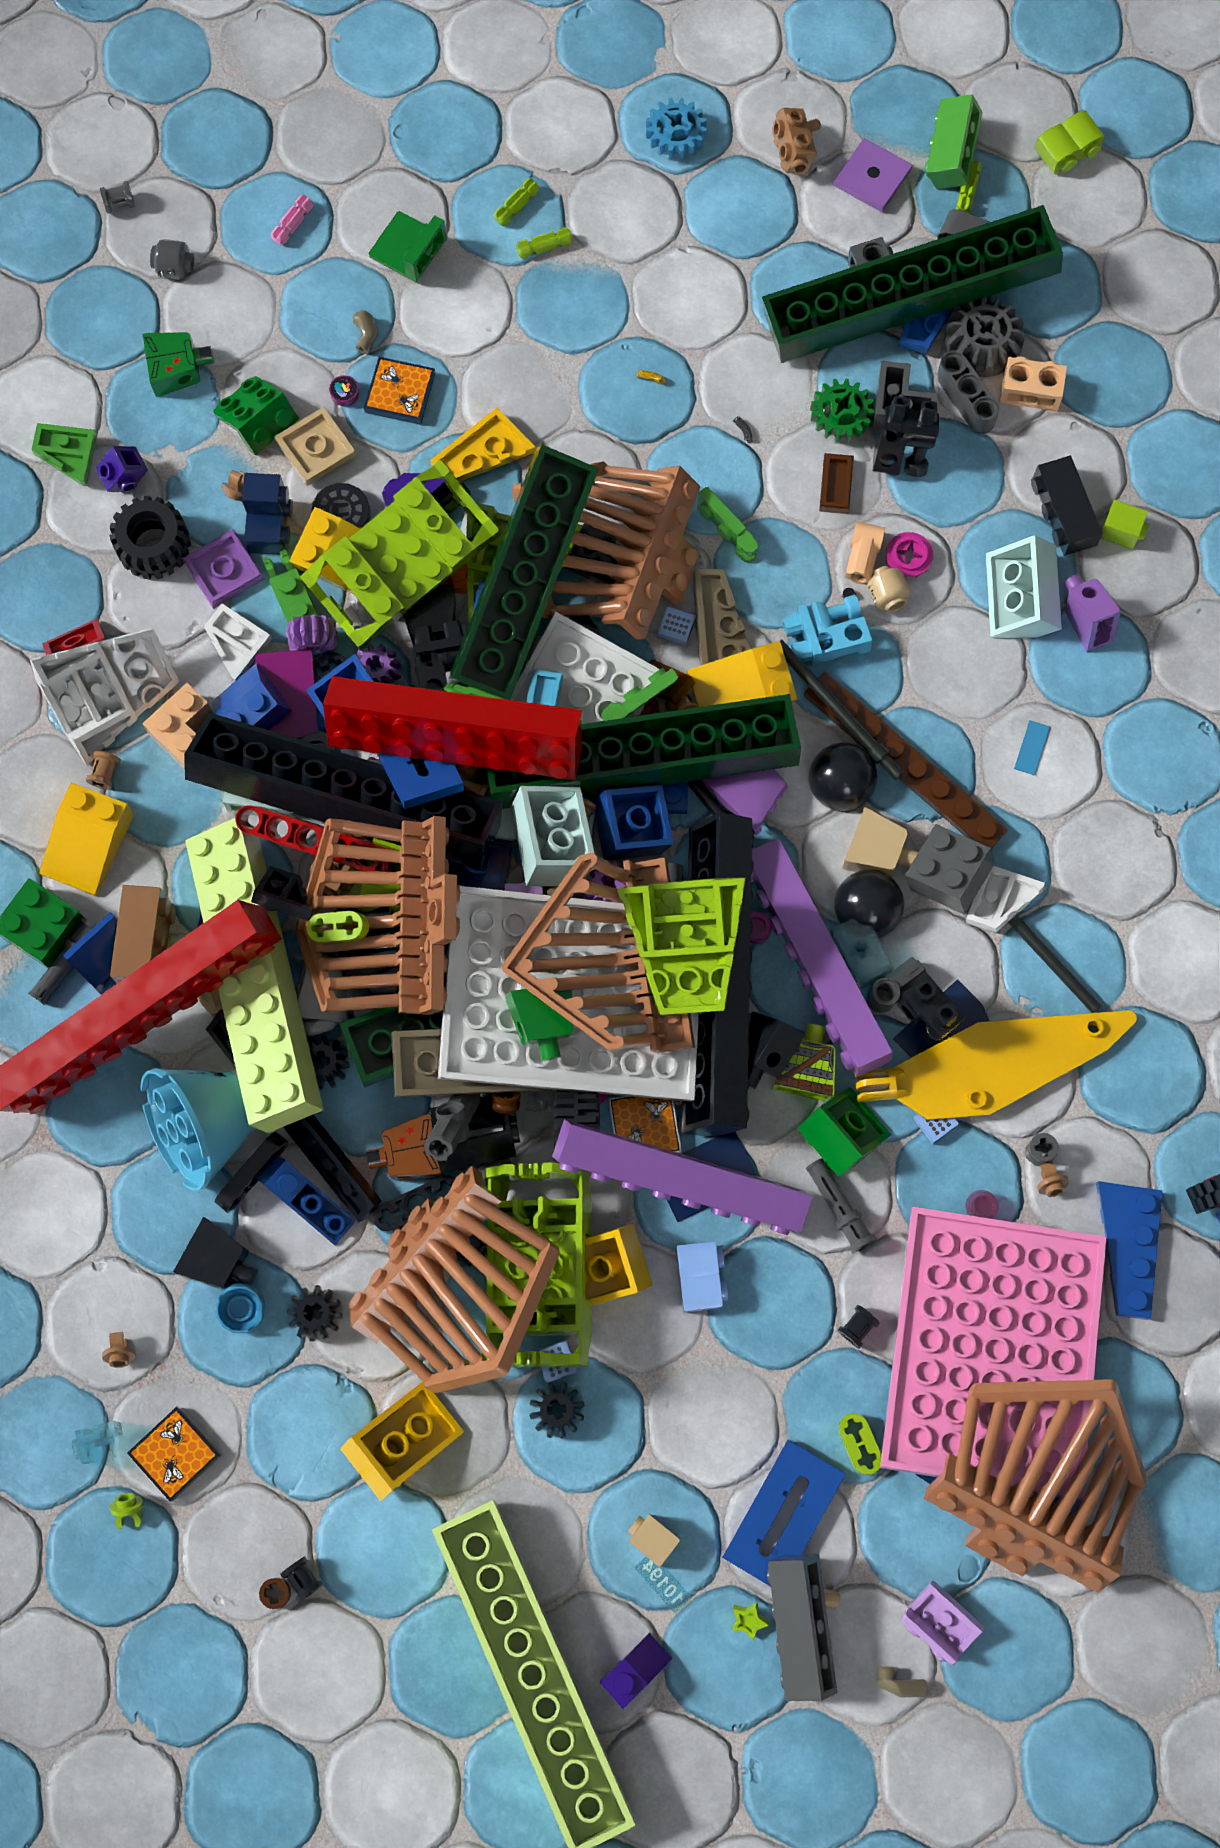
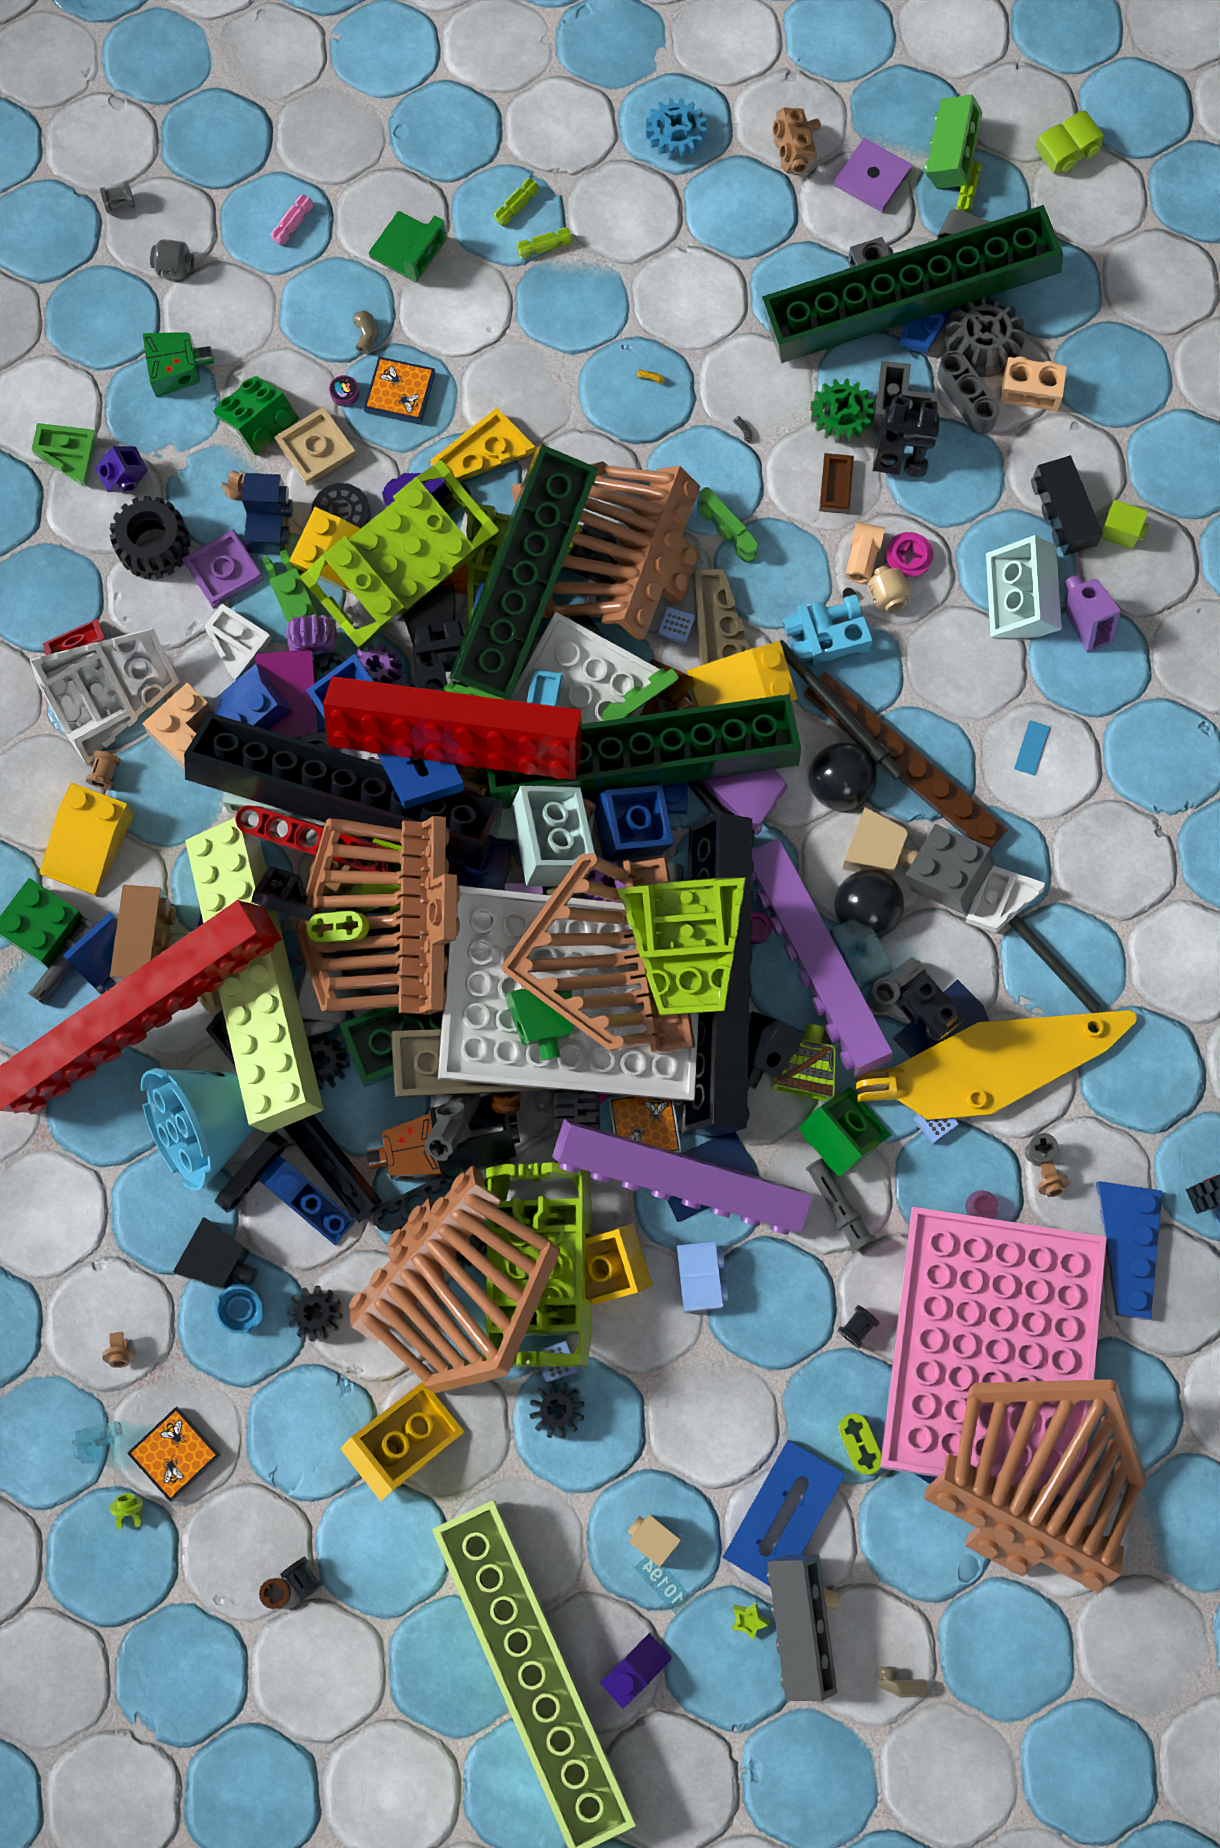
lavender bracket [902,1580,984,1666] -> none

